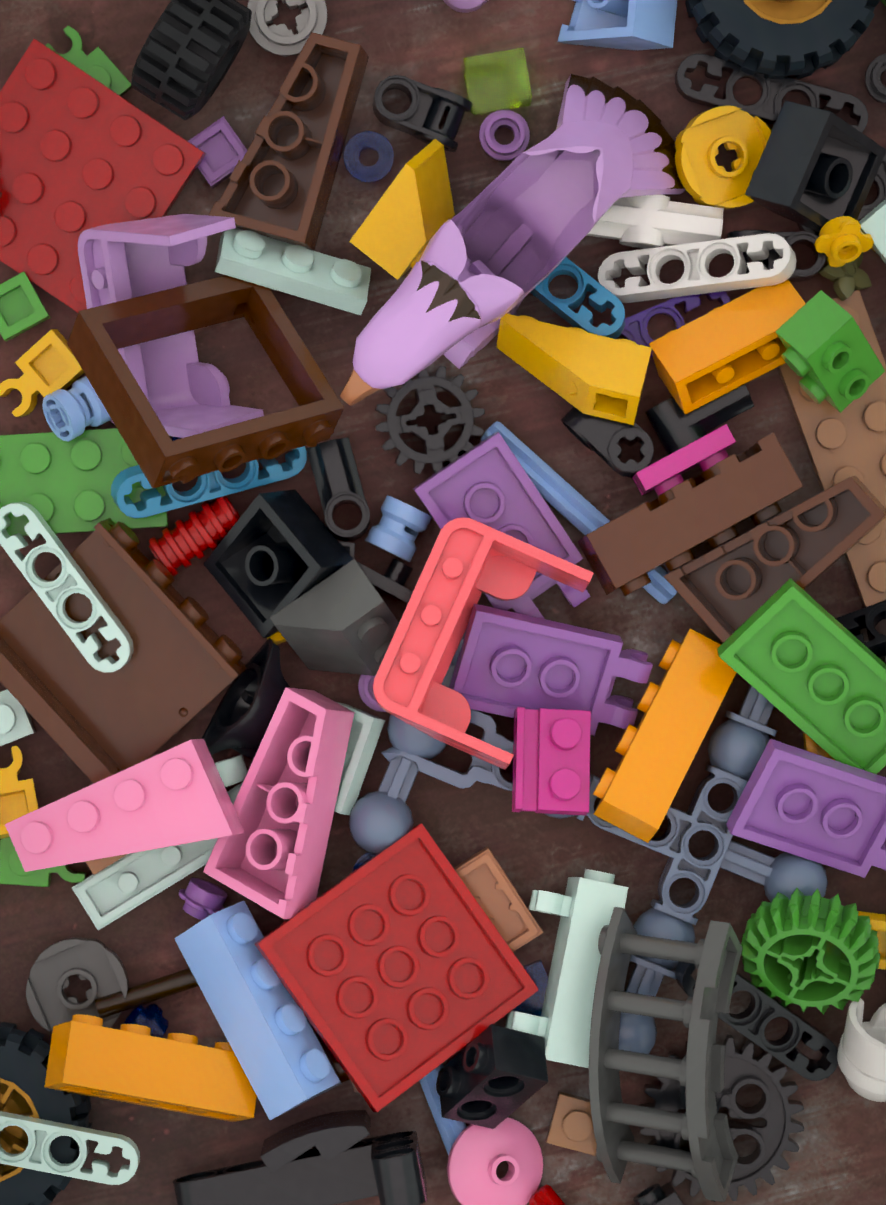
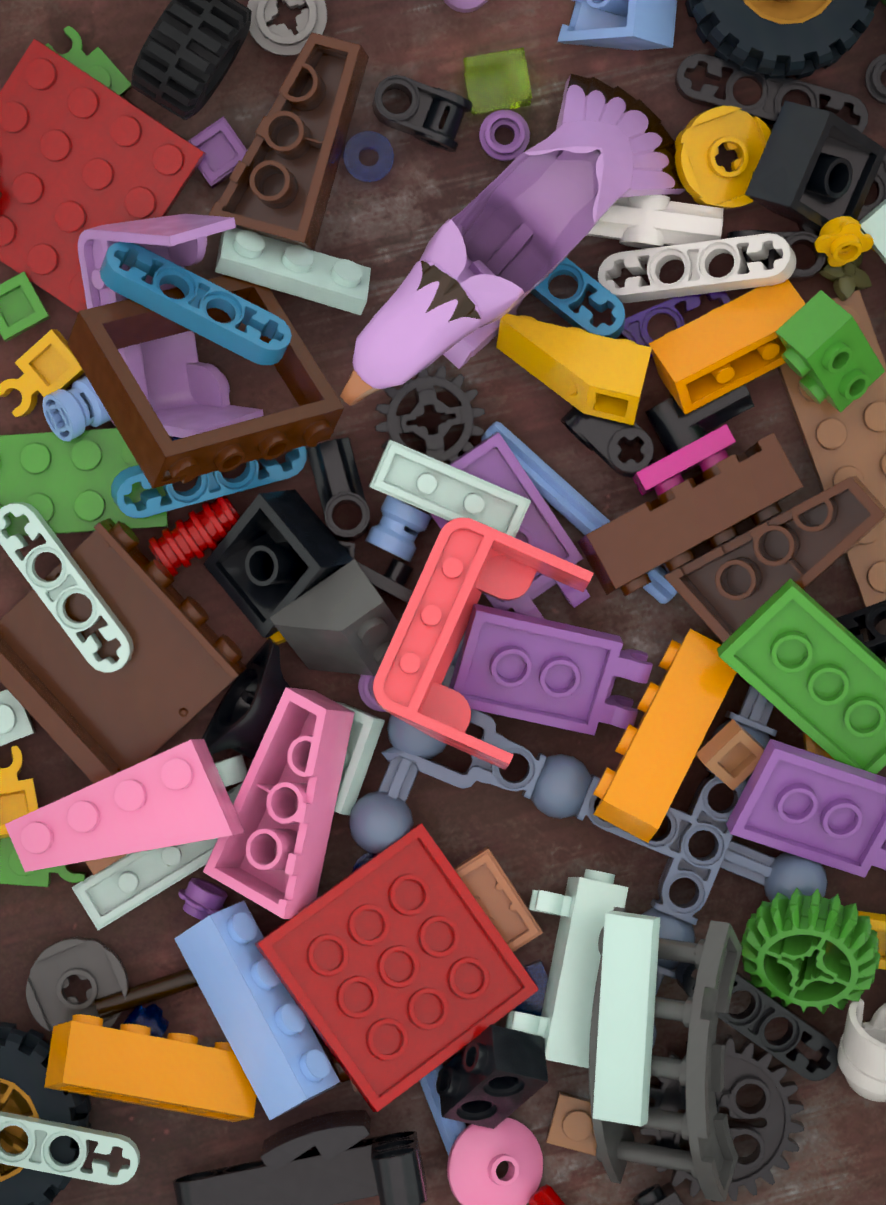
yellow slope [349,139,455,280] -> none
dark pink plate [512,707,591,816] -> none
none -> dark azure beam [100,242,292,365]
none -> light aqua tile [369,439,531,538]
none -> light aqua tile [593,911,660,1127]
none -> medium nougat plate [696,719,765,790]

